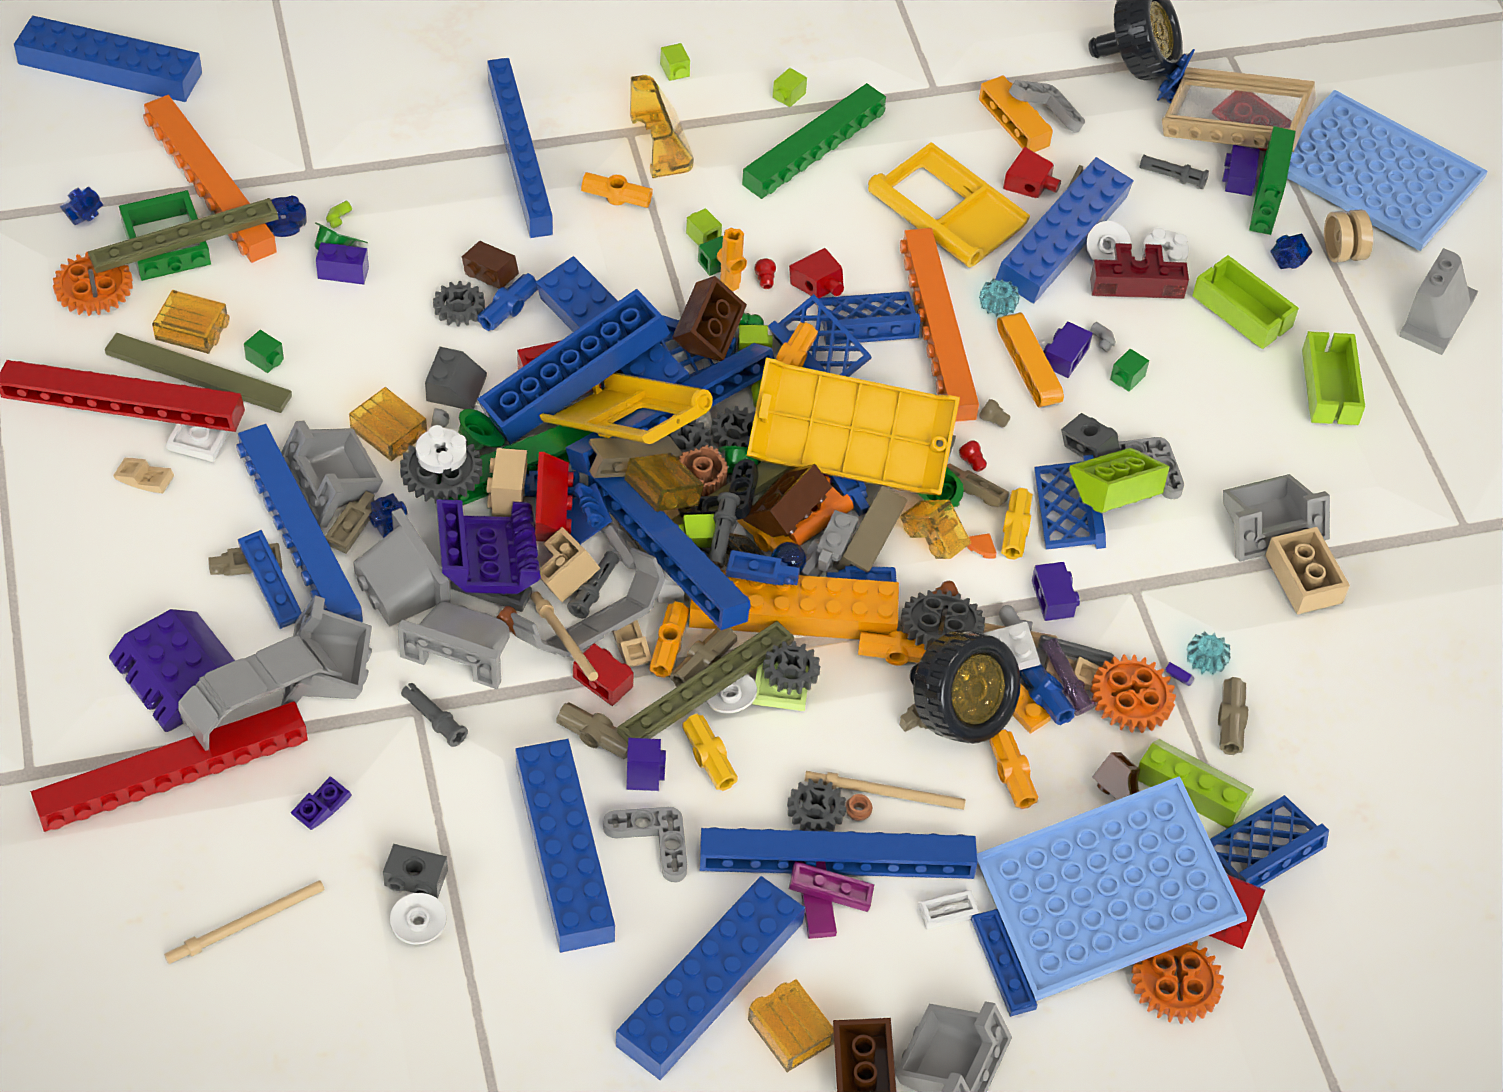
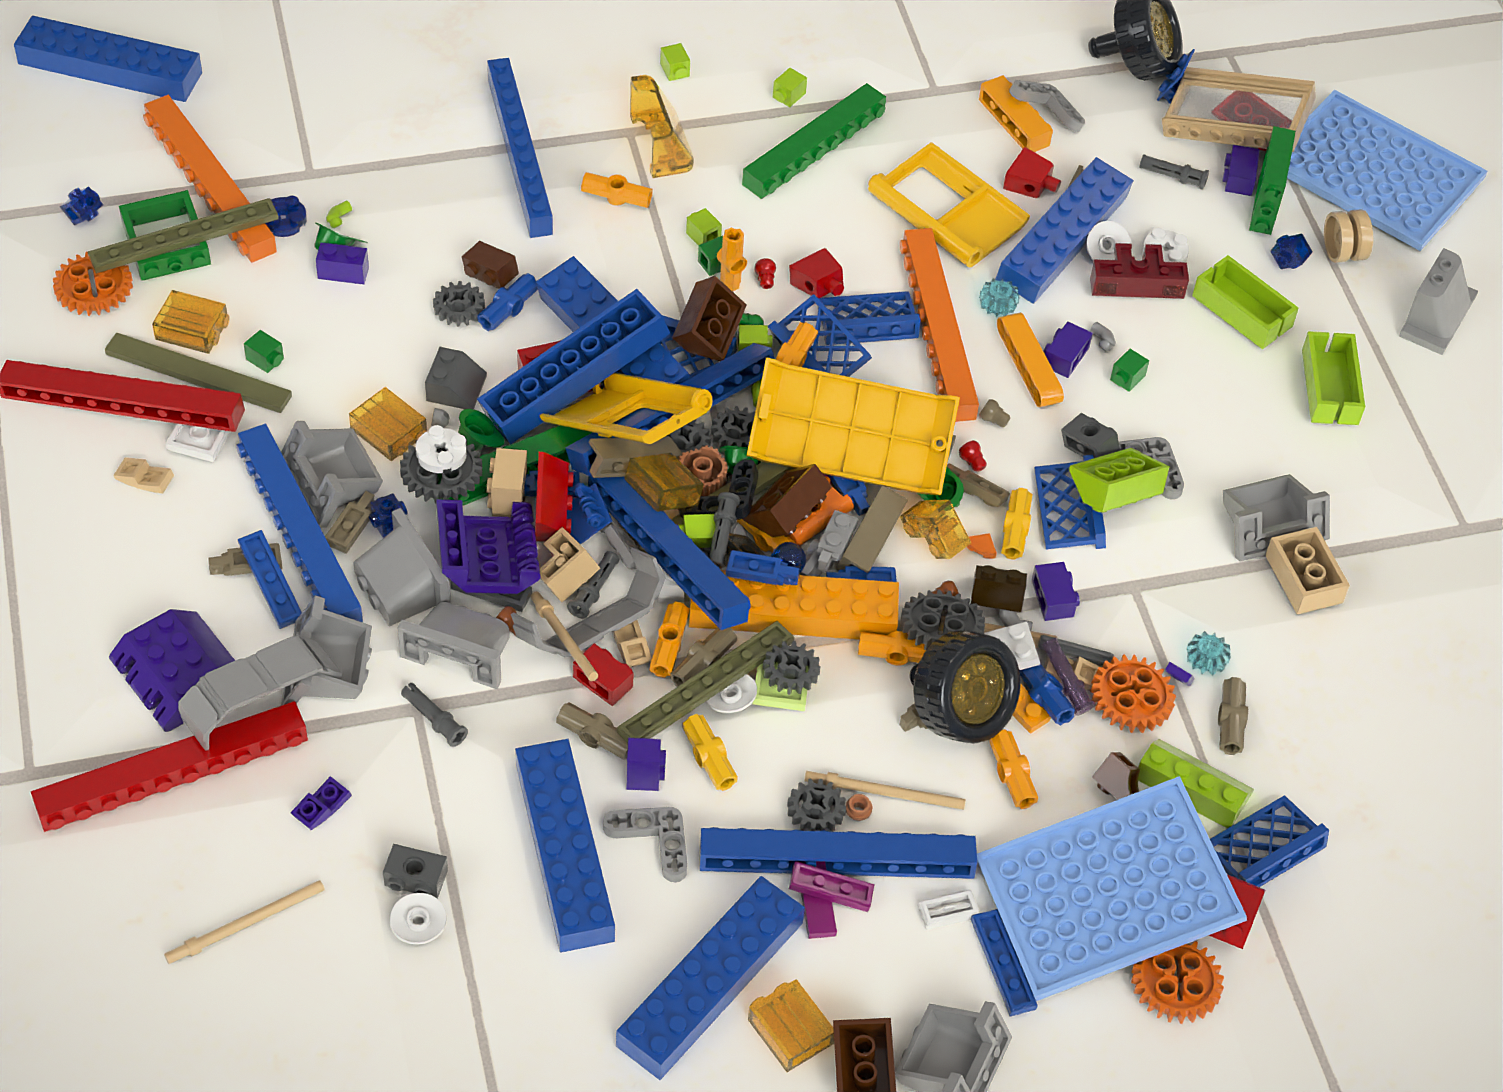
none -> dark brown slope [970,565,1027,613]

